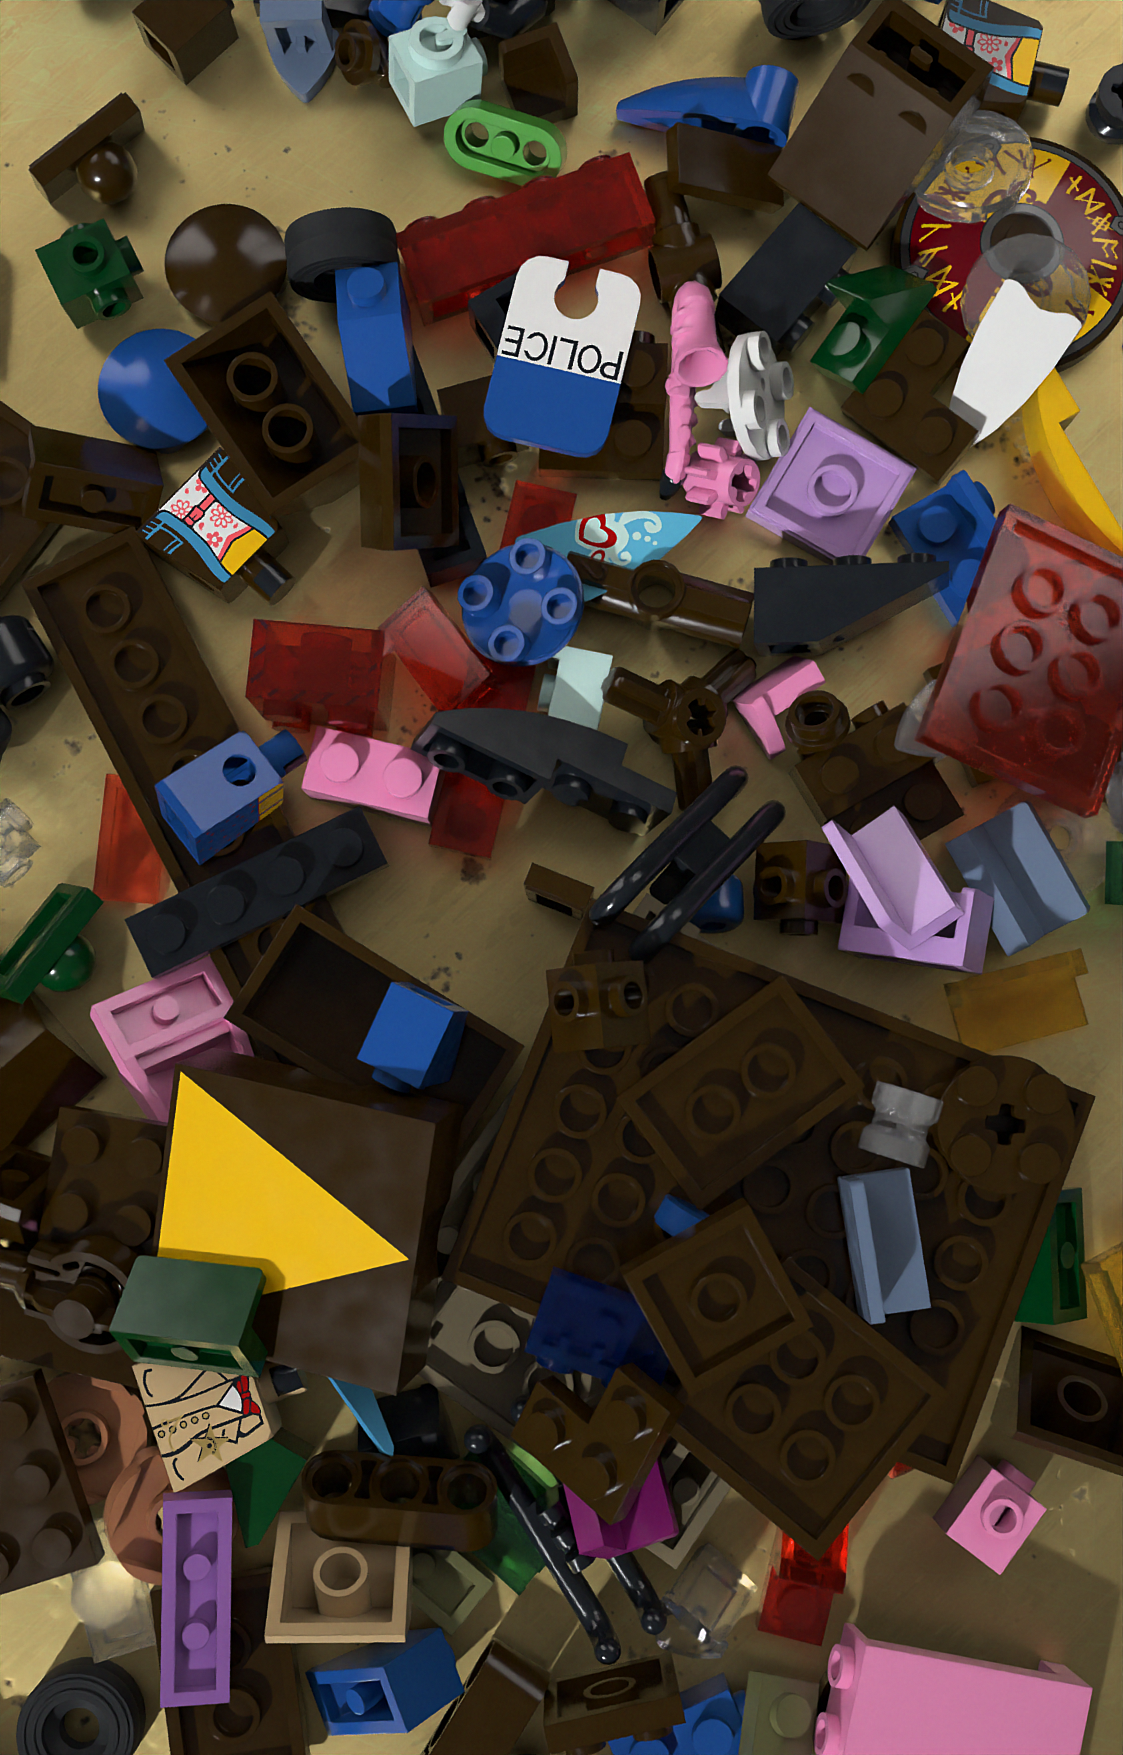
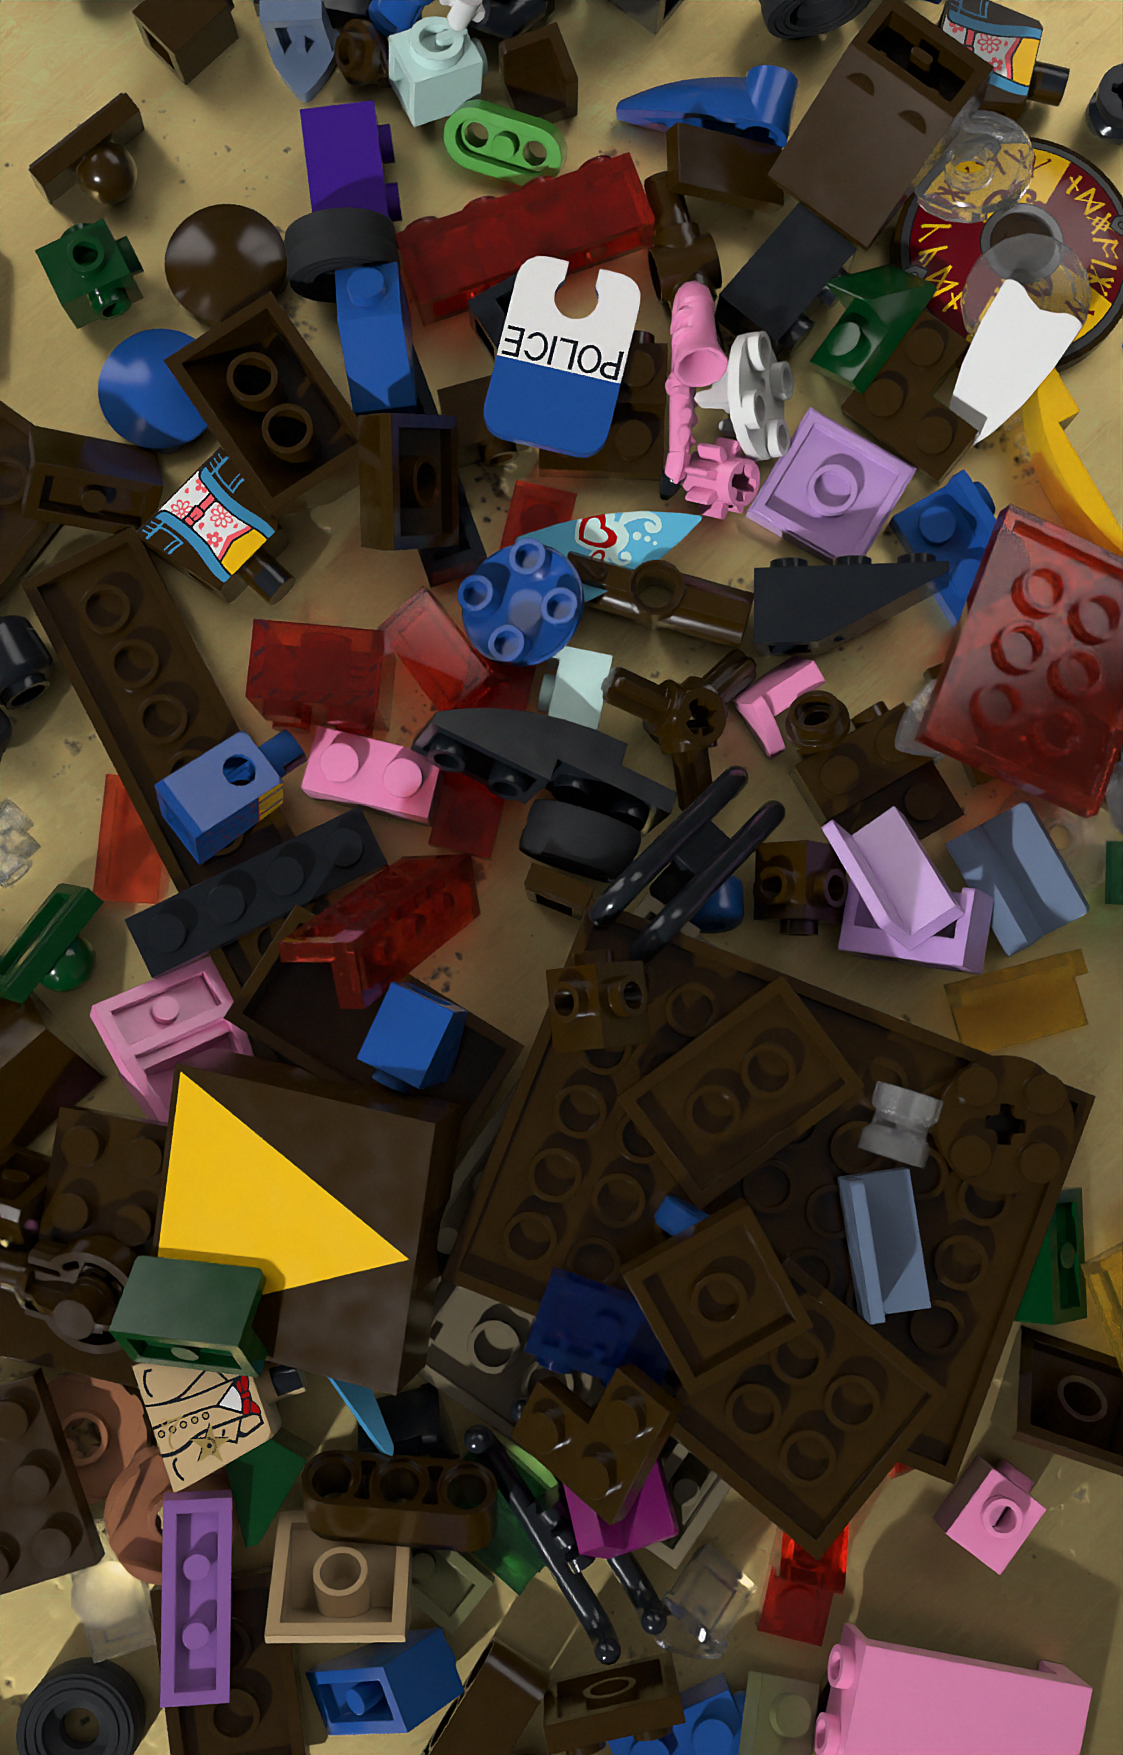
none -> clear red fence [278,854,481,1009]
none -> dark purple brick [300,100,403,222]
none -> black tyre [519,799,642,883]

